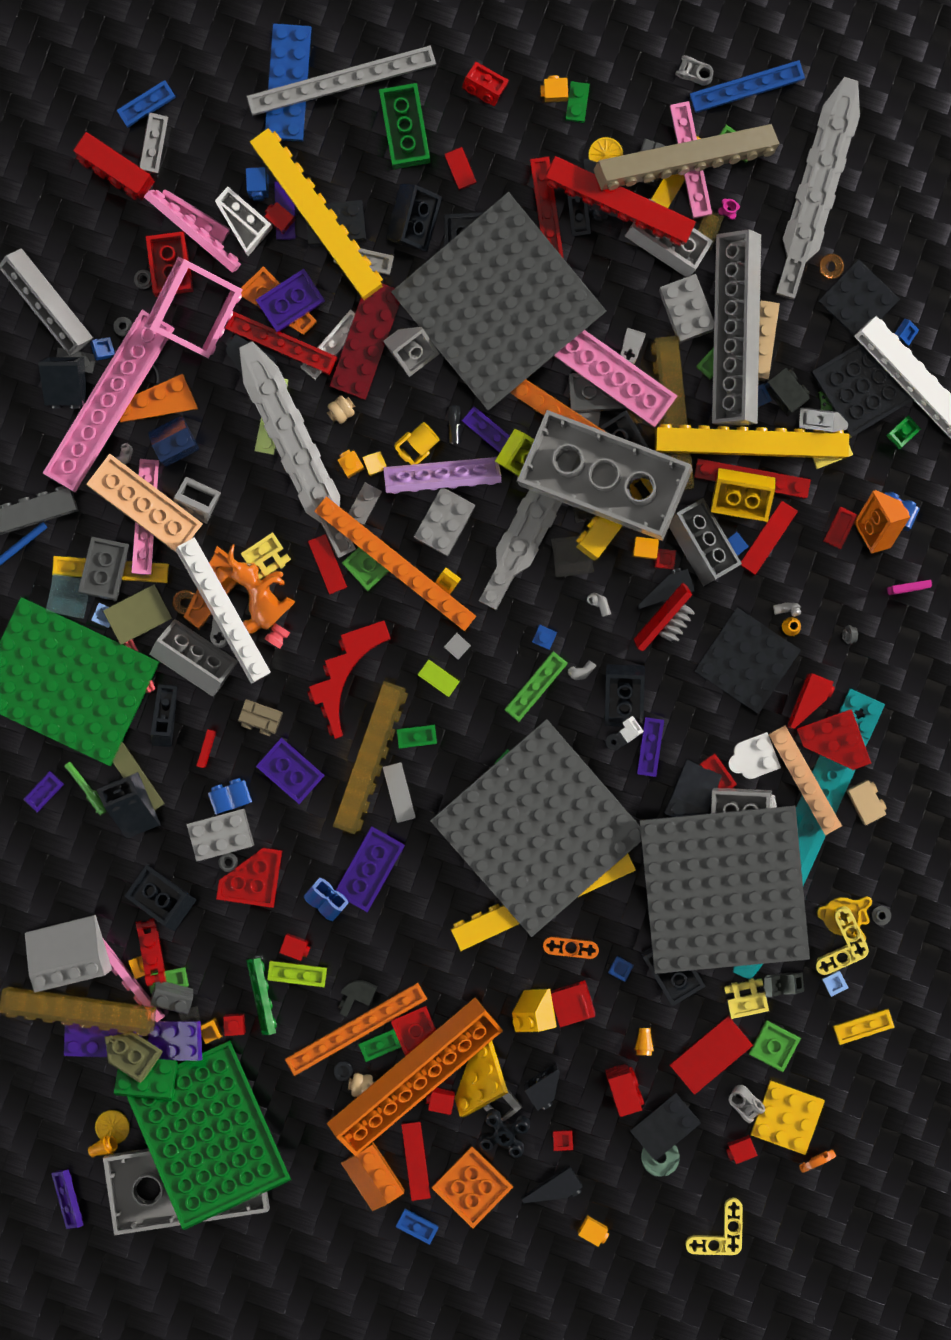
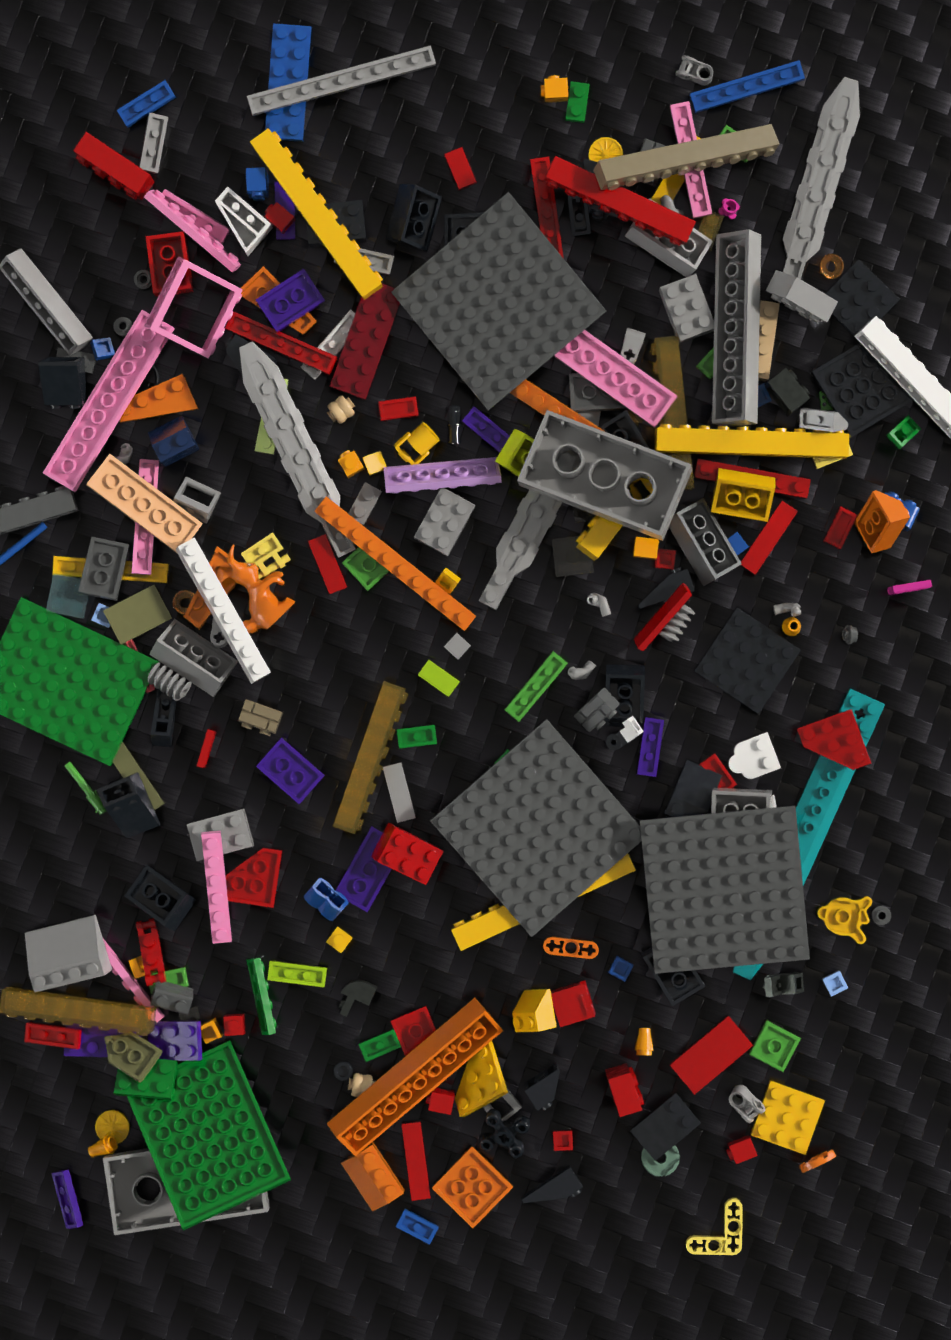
dark purple plate [23,771,64,812] -> none
blue brick [208,778,253,815] -> none
dark grey plate [219,853,238,872] -> none
coral wheel [264,623,290,649] -> none
red brick [279,933,310,961] -> none
orange tile [285,982,427,1076] -> none
red arch [307,621,391,739] -> none
green brick [379,83,430,169] -> none
light grey slope [383,327,440,377] -> none
red bracket [462,62,509,106] -> none
blue plate [532,625,557,650] -> none
light orange brick [578,1215,609,1247] -> none
light yellow plate [724,978,769,1019] -> none
light nougat plate [768,726,842,836] -> none
red slope [787,673,835,729] -> none
light yellow beam [816,906,869,975] -> none
yellow tile [833,1009,895,1045] -> none
tan brick [846,780,887,825] -> none
blue plate [895,319,919,346] -> none
none -> red tile [24,1022,82,1049]
none -> light grey piece [148,662,192,701]
none -> bright pink plate [201,830,232,944]
none -> yellow plate [326,926,353,953]
none -> red brick [371,822,444,885]
none -> red tile [378,396,419,421]
none -> dark grey brick [574,688,620,732]
none -> light grey arm [660,195,683,215]
none -> light grey brick [766,270,838,323]

